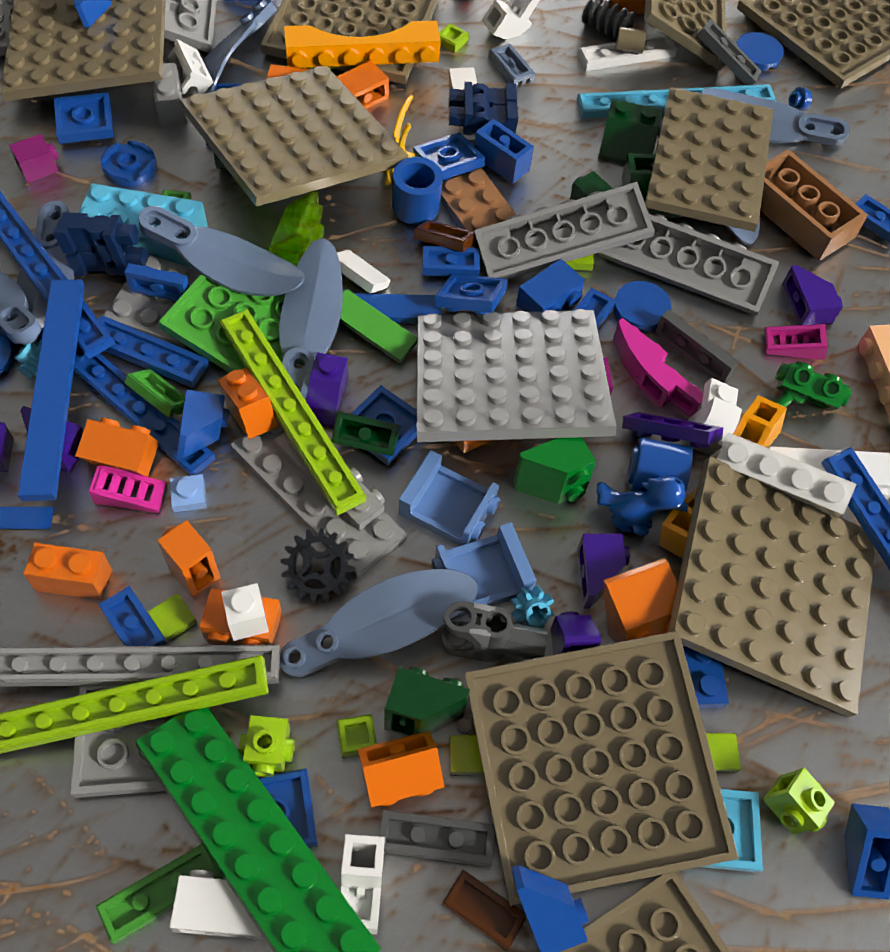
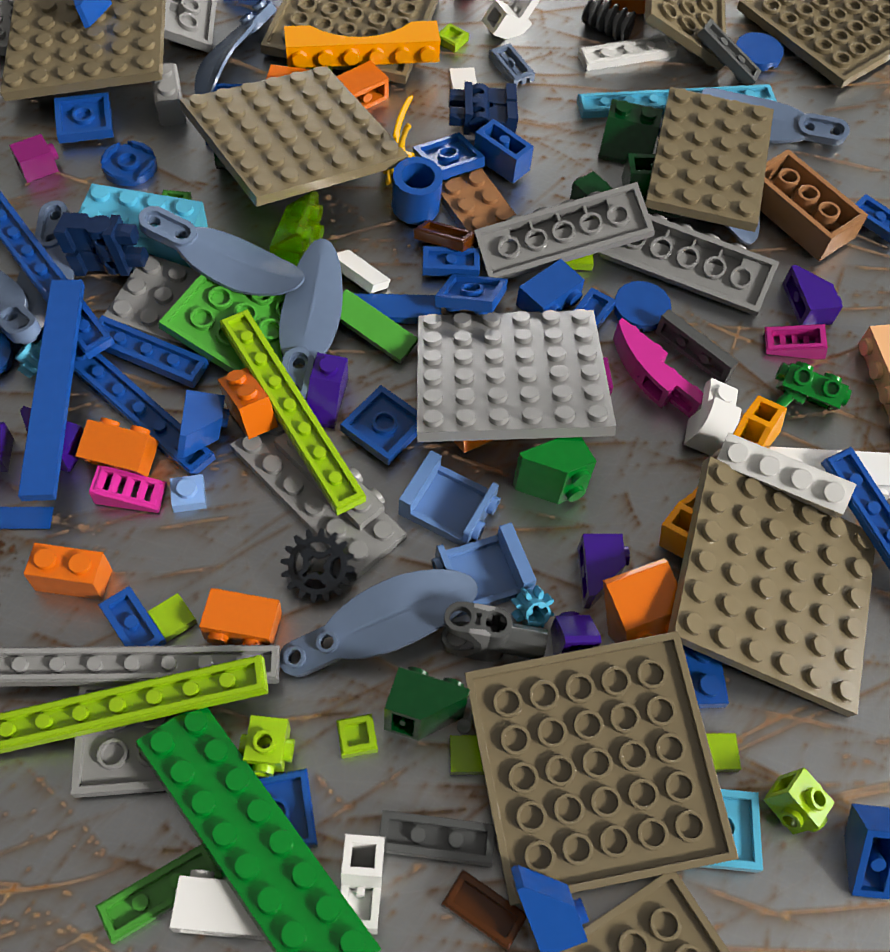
blue plate [124,263,189,302] -> none
bright green tile [125,369,185,418] -> none
orange brick [157,520,221,598] -> none
white hinge [167,39,213,96] -> none
white brick [221,583,269,641] -> none
dark green slope [331,411,402,456] -> none
orange brick [357,730,444,808] -> none
blue animal [596,475,688,537] -> none
dark tan piece [615,26,647,54] -> none
dark purple plate [622,412,723,448] -> none
blue piece [627,438,693,493] -> none
blue plate [788,87,812,111] -> none

